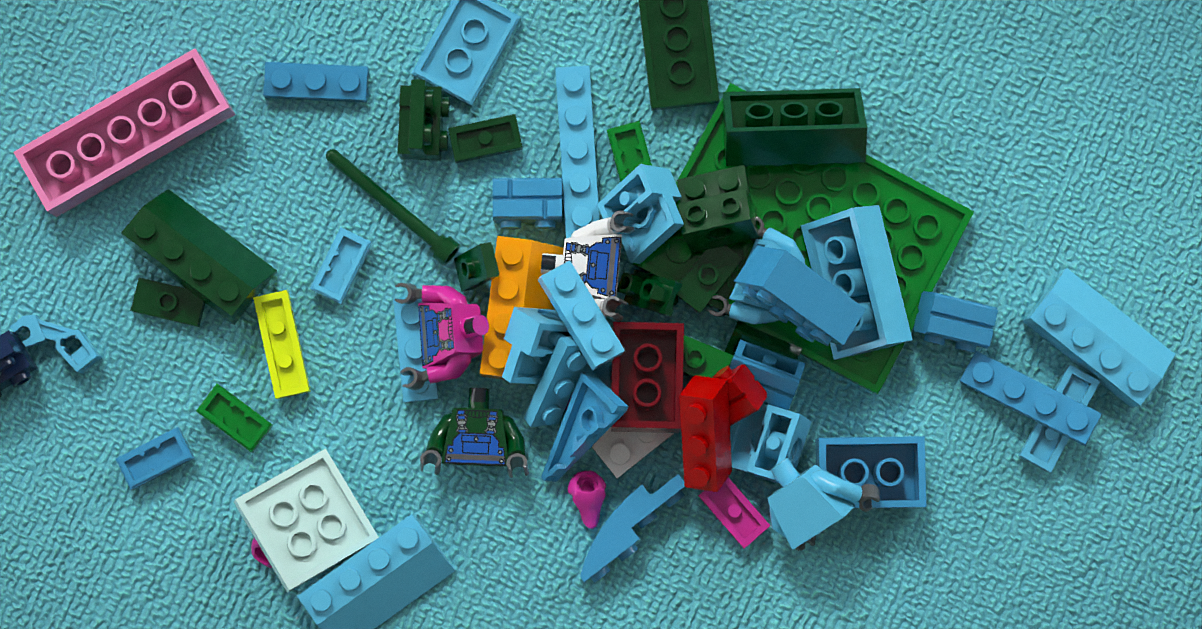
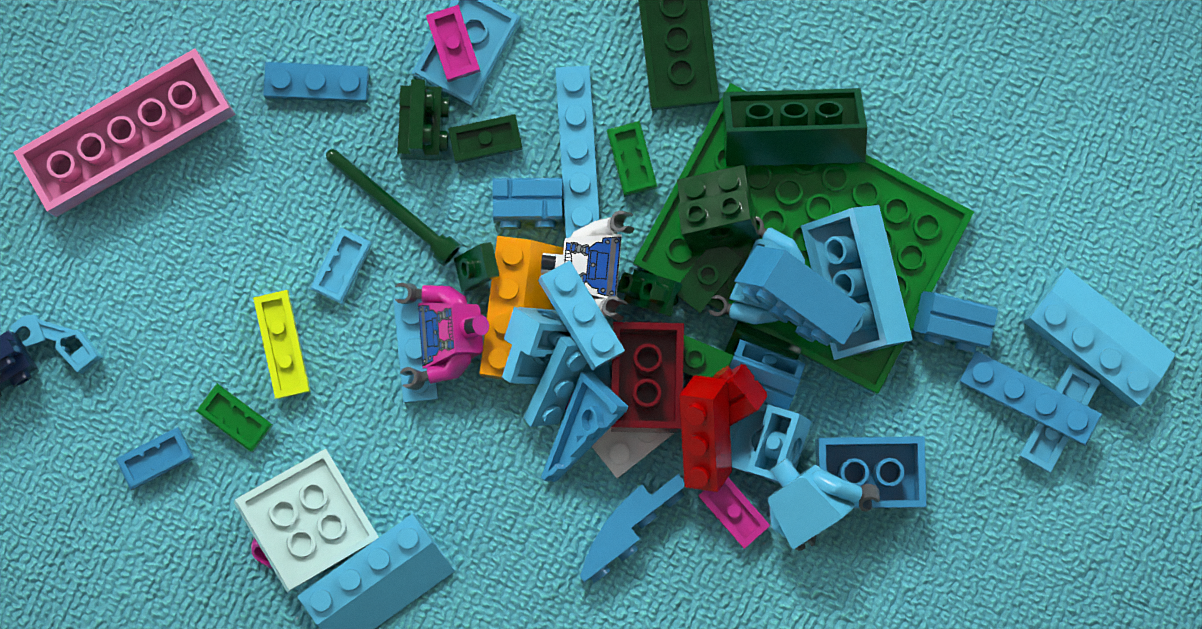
dark green slope [121,189,277,325] -> none
dark green plate [130,277,205,327] -> none
torso [420,388,529,478] -> none
dark pink animal [568,470,606,529] -> none
medium azure brick [597,164,684,264] -> none
none -> dark pink plate [426,5,480,82]

